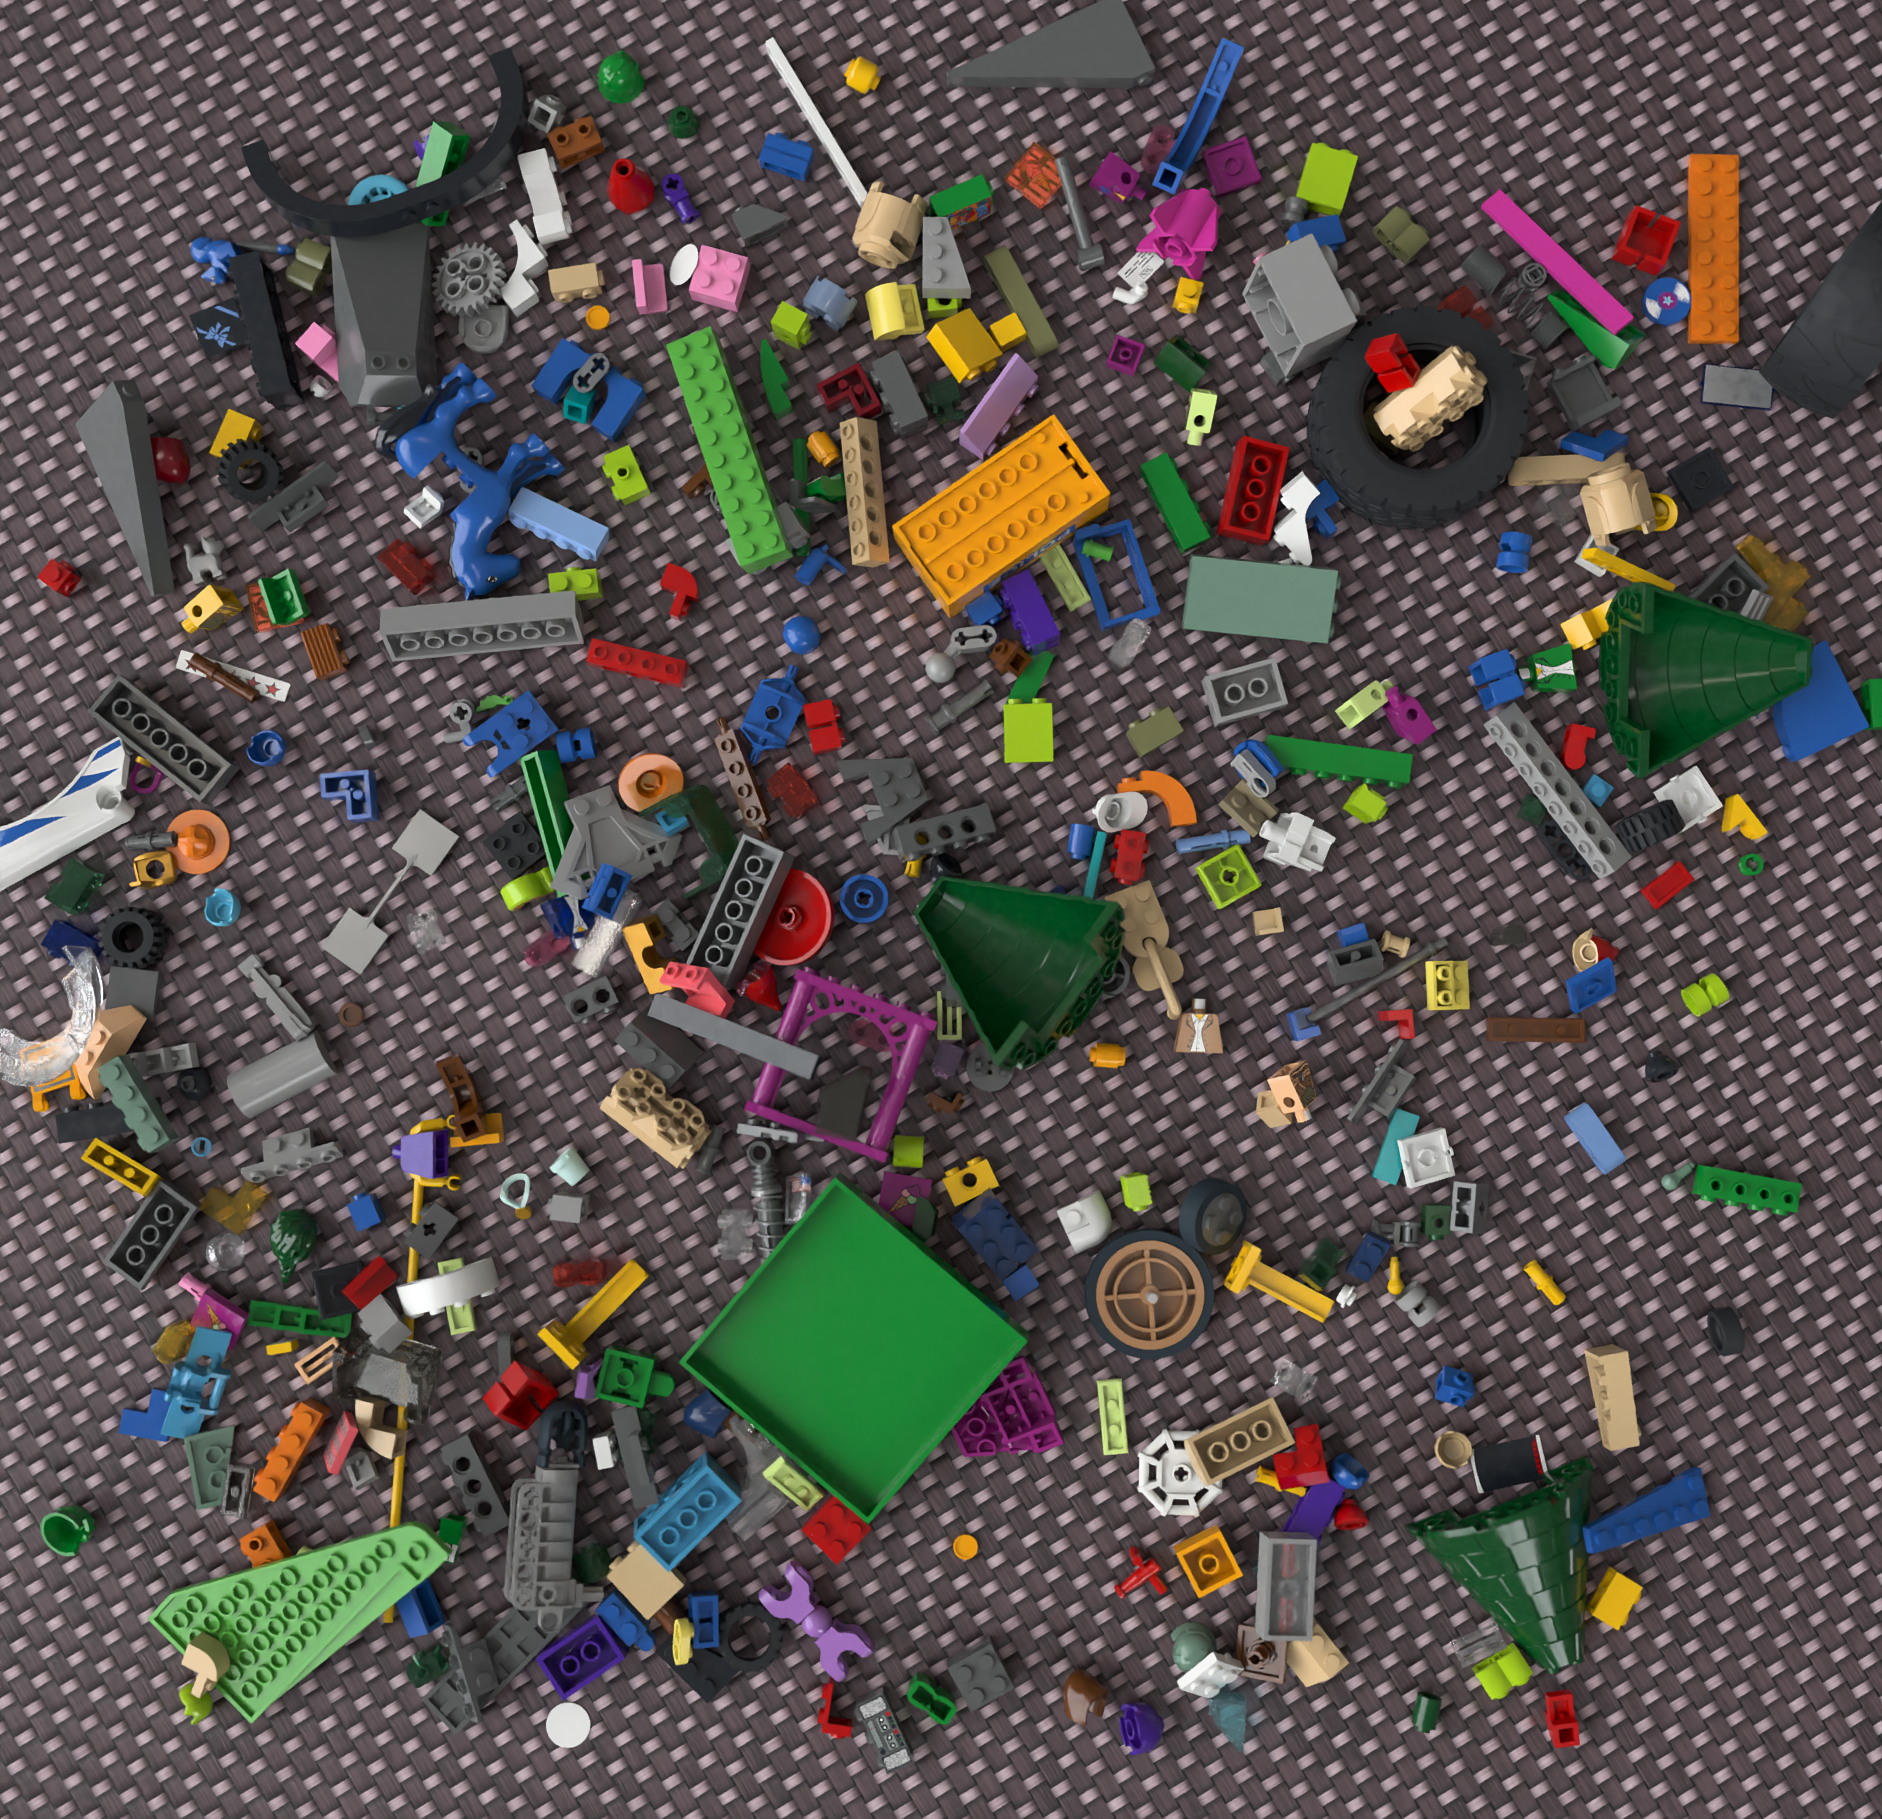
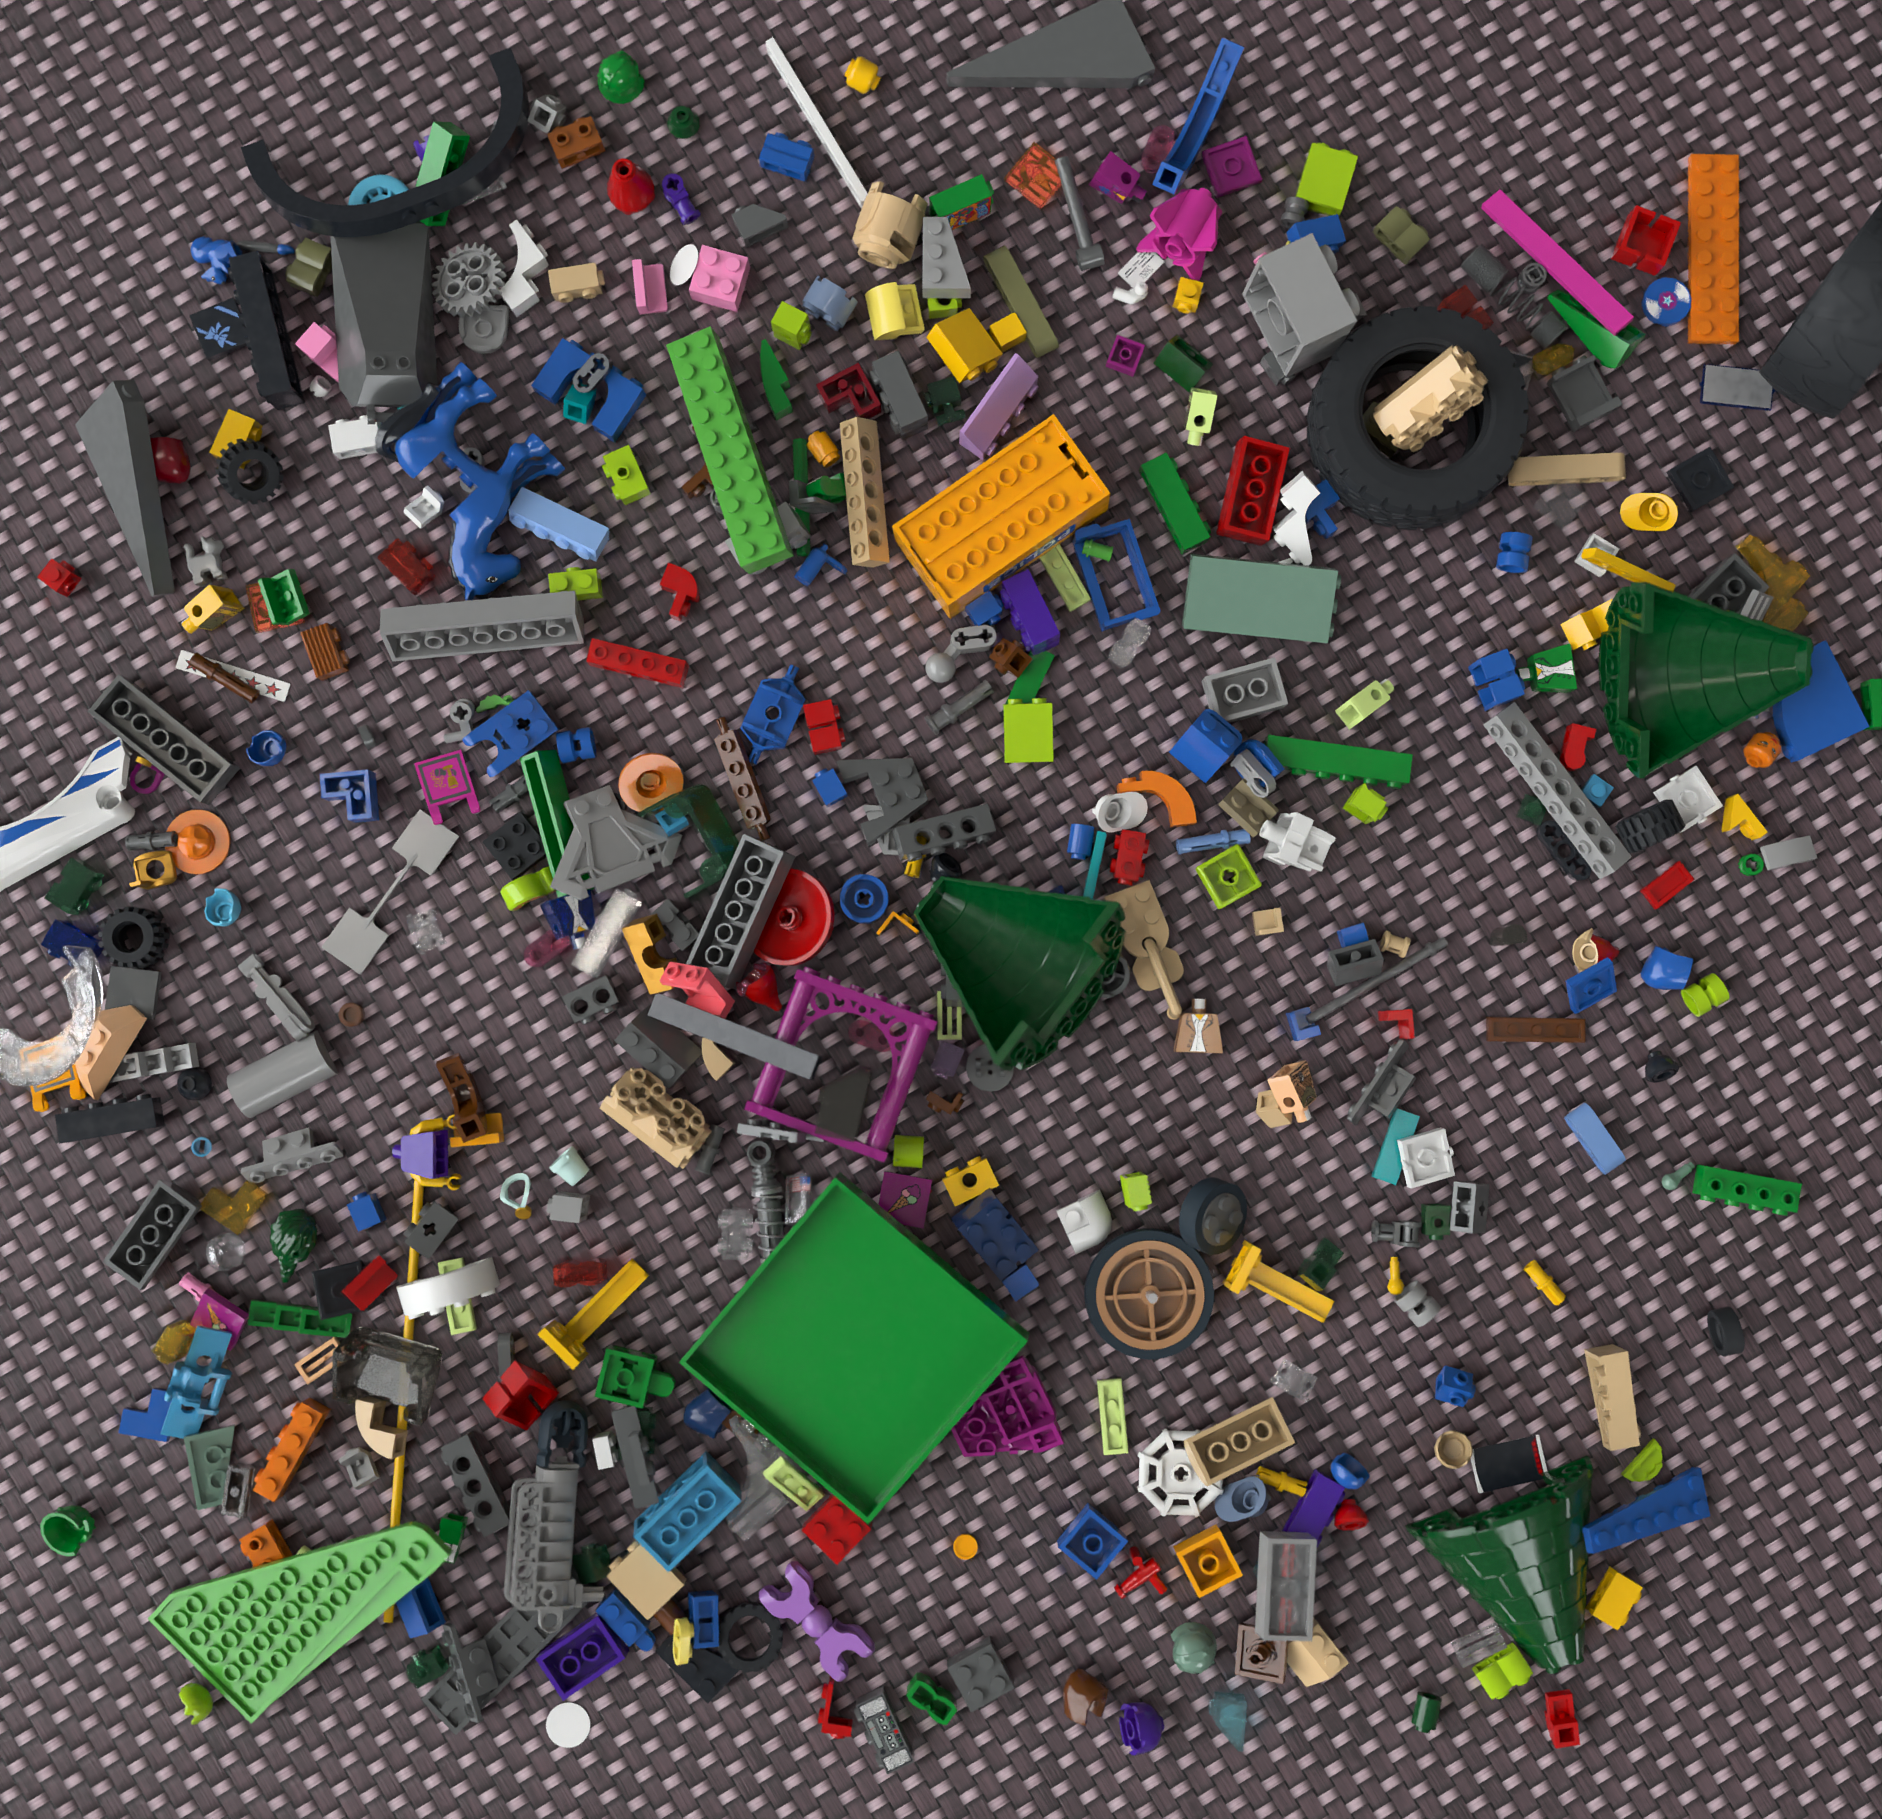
yellow brick [81,1138,164,1198] -> none
sand green brick [97,1055,180,1153] -> none
tan brick [181,1632,230,1698] -> none
dark grey bracket [248,461,339,533] -> none
yellow tile [266,1338,299,1355] -> none
coral tile [323,1410,359,1475] -> none
light grey brick [358,1293,412,1353] -> none
white brick [517,148,573,245] -> none
medium lavender slope [574,1357,603,1399] -> none
blue brick [582,863,632,920] -> none
light orange piece [586,306,610,330] -> none
clear red brick [766,762,820,820] -> none
blue hair [783,615,821,655] -> none
dark green slope [911,1196,939,1243] -> none
light orange brick [1089,1043,1126,1068] -> none
olive brick [1126,706,1184,758] -> none
white plate [1177,1652,1244,1698] -> none
red brick [1273,1424,1329,1490] -> none
white plate [1336,1284,1357,1308] -> none
dark blue plate [1346,1230,1391,1283] -> none
red piece [1364,333,1421,393] -> none
magenta torso [1382,687,1437,745] -> none
light yellow brick [1425,961,1470,1010] -> none
blue tile [1560,429,1629,462] -> none
tan piece [1580,463,1657,546] -> none
none -> white brick [328,415,382,459]
none -> dark pink flag [414,750,480,825]
none -> tan brick [702,1037,735,1081]
none -> blue brick [812,768,848,808]
none -> light orange bracket [876,911,919,936]
none -> blue brick [1057,1503,1128,1580]
none -> blue brick [1169,709,1242,783]
none -> sand blue piece [1215,1476,1271,1522]
none -> clear yellow plate [1531,344,1574,375]
none -> lime tile [1621,1438,1663,1482]
none -> blue piece [1641,946,1693,990]
none -> orange head [1743,732,1781,768]
none -> light grey slope [1760,836,1817,870]

